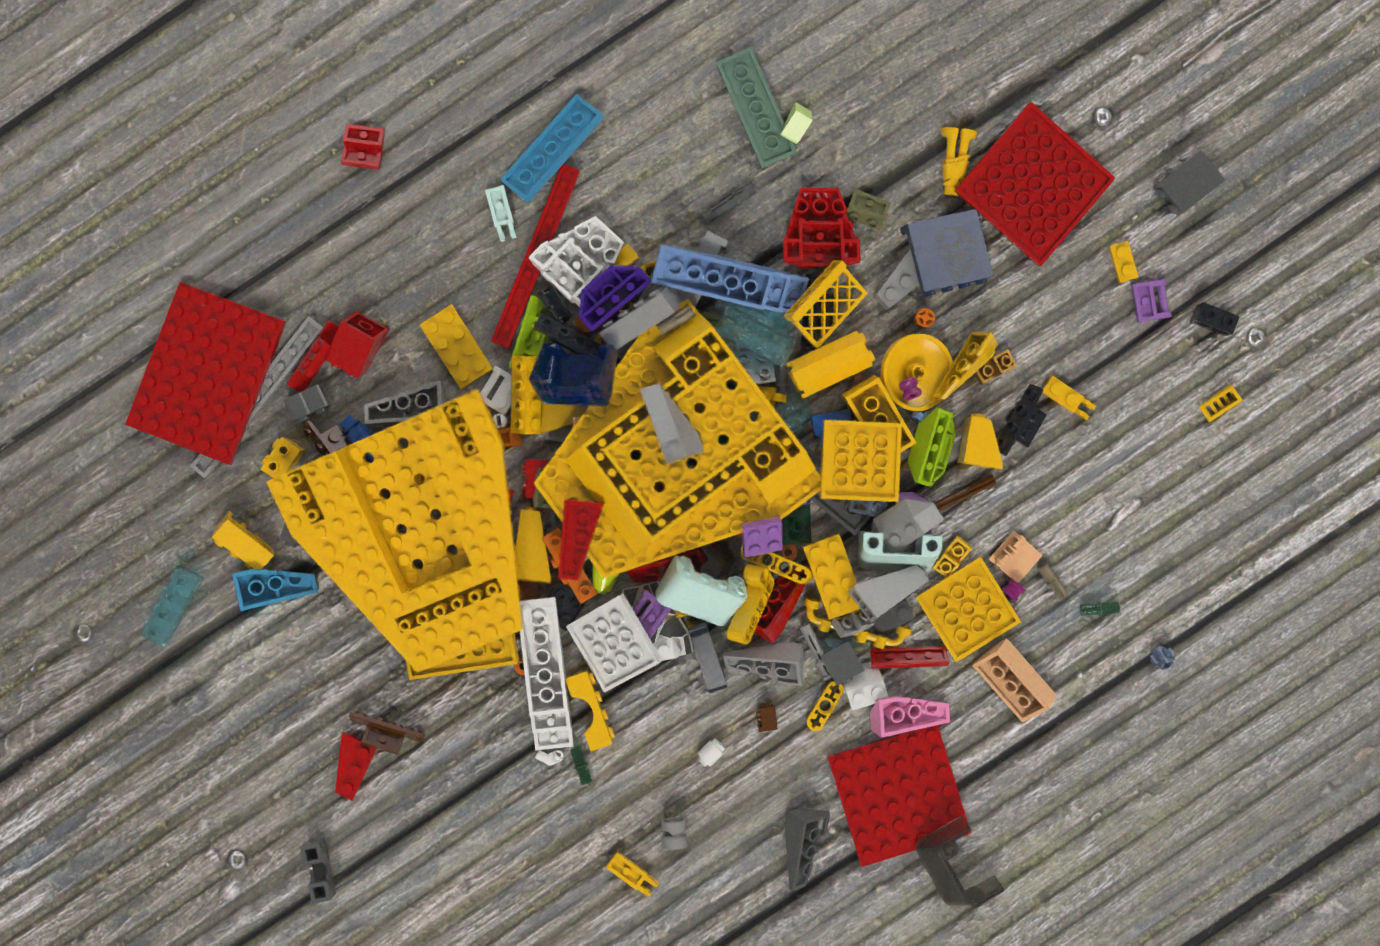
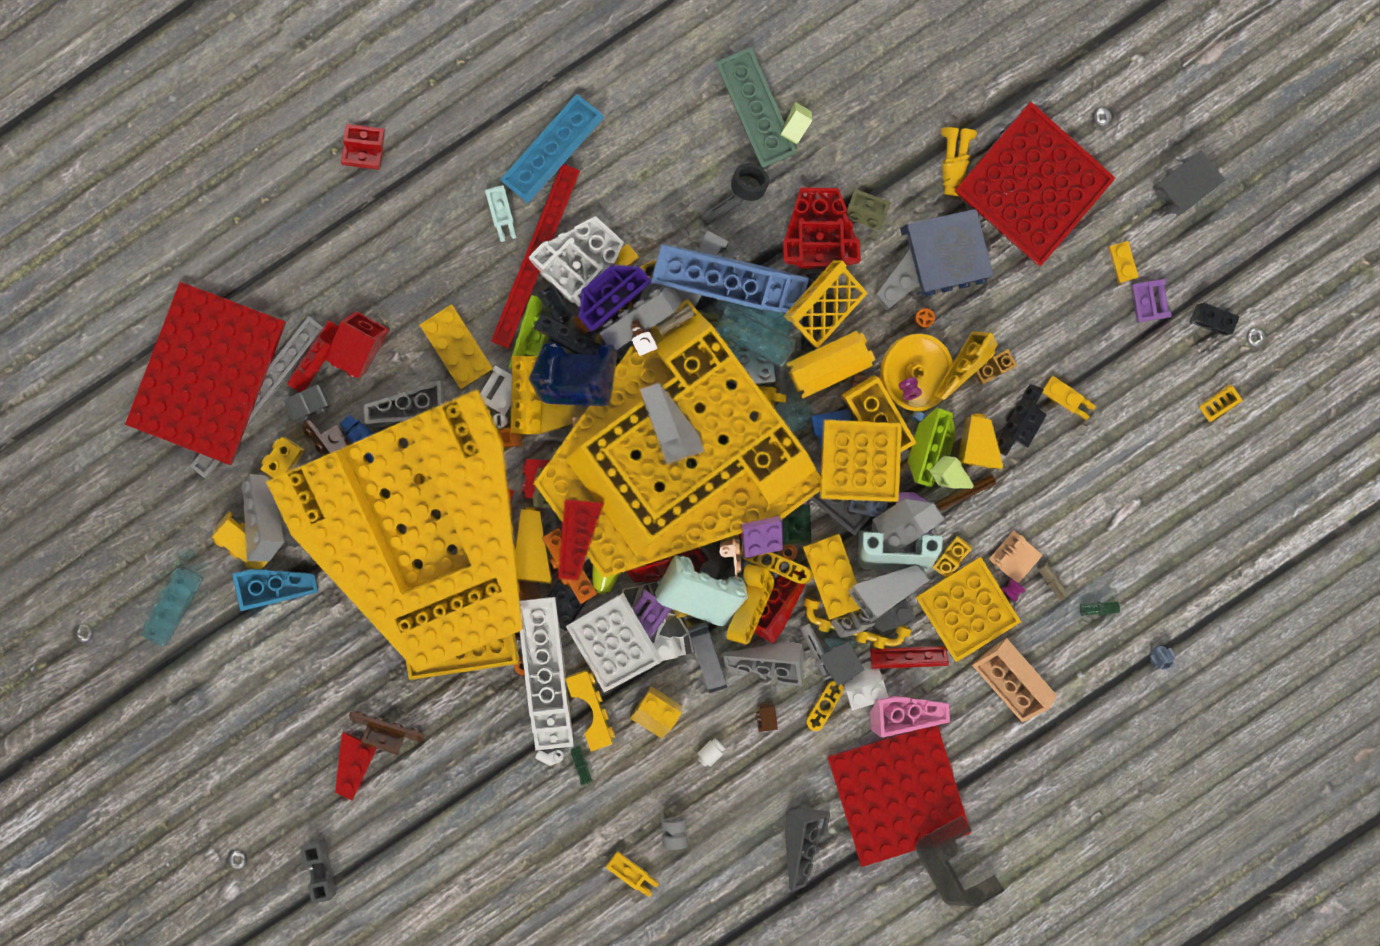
none -> light grey wedge [242,474,284,562]
none -> plate [630,319,658,356]
none -> yellow slope [630,686,682,738]
none -> light nougat hinge [720,535,741,579]
none -> black tyre [731,163,769,201]
none -> yellowish green slope [930,456,974,489]

